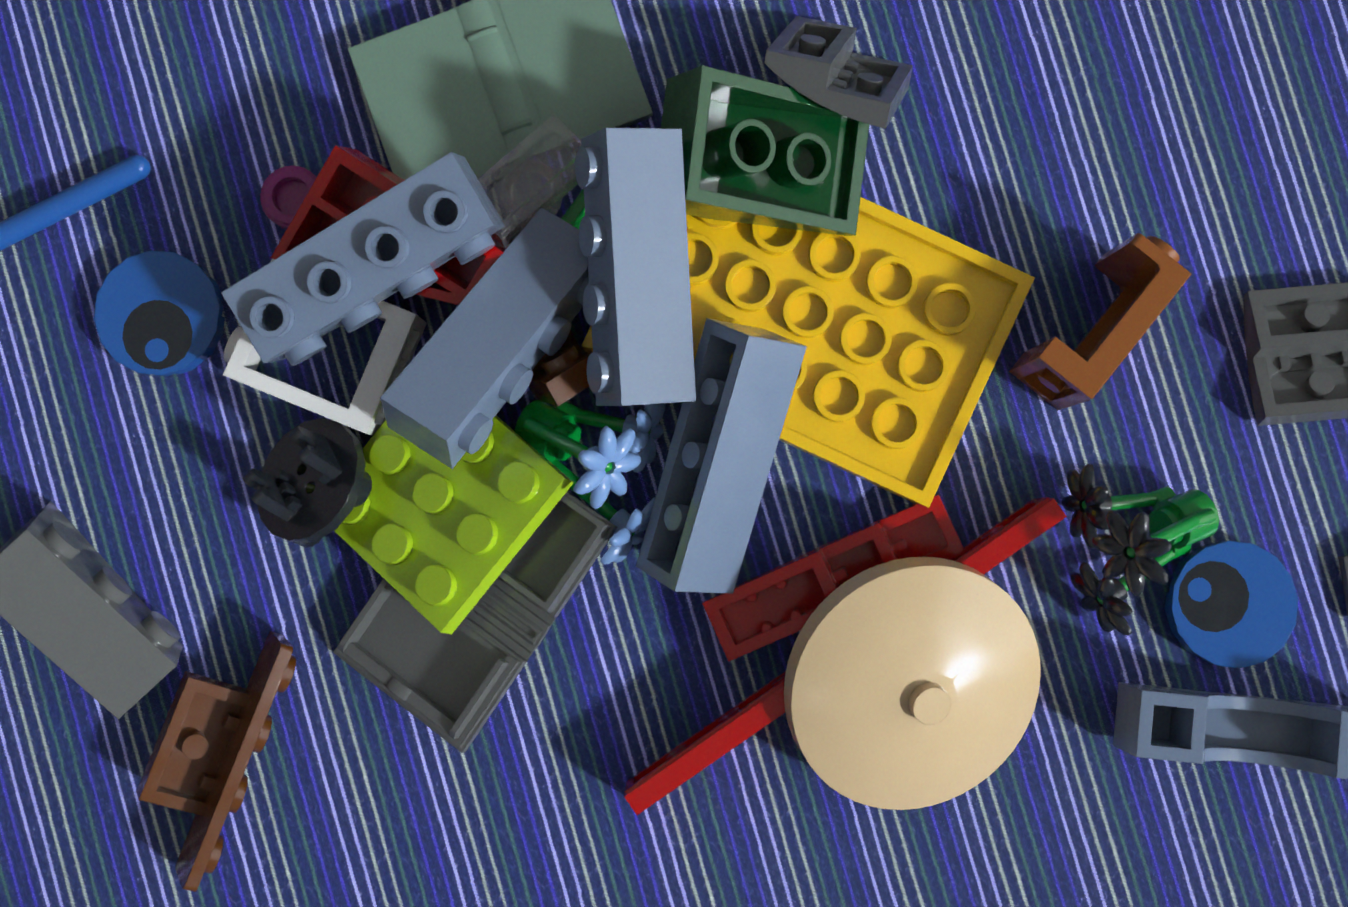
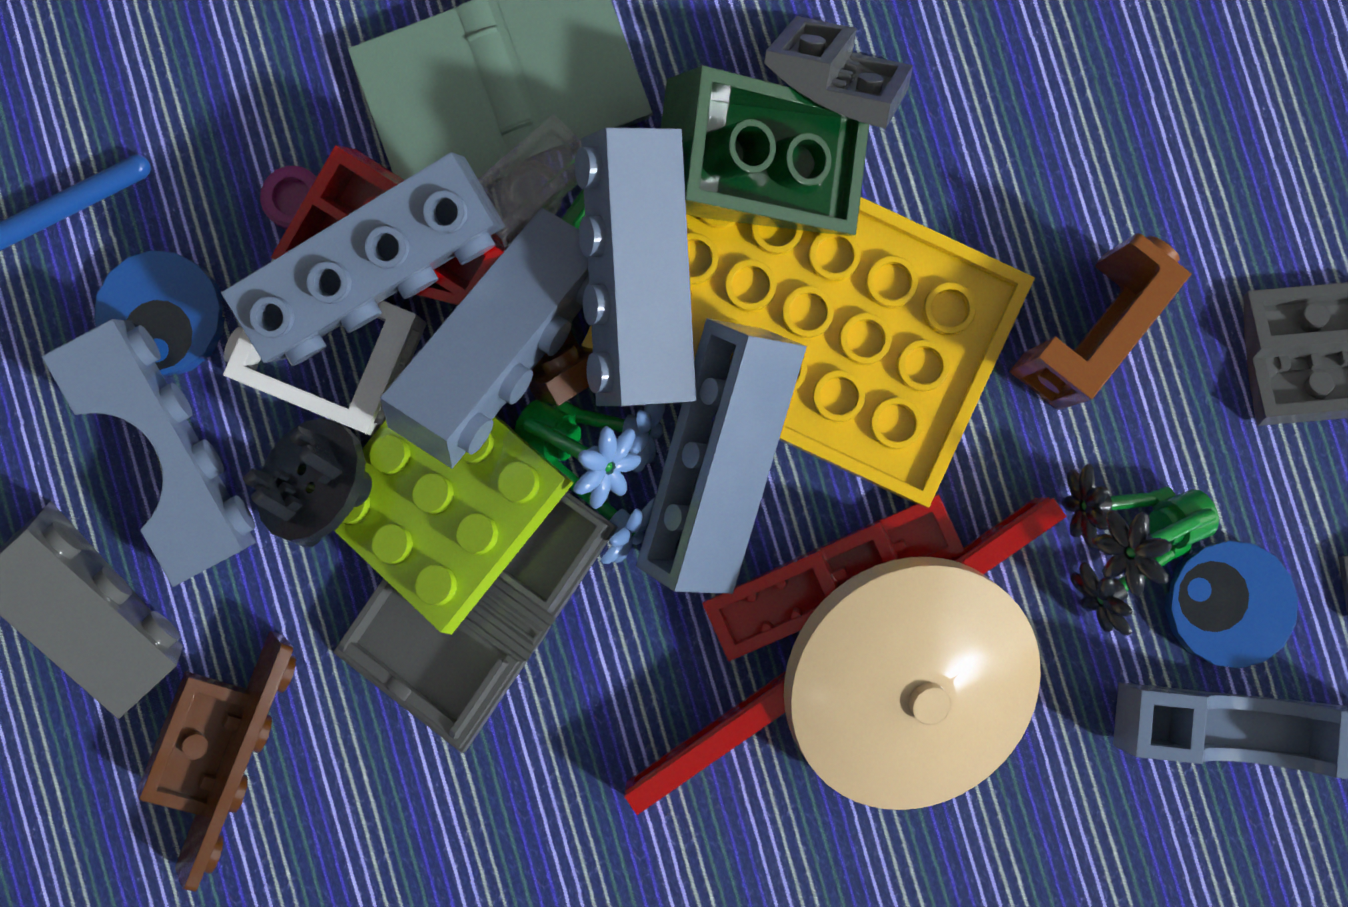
none -> sand blue arch [41,319,256,587]

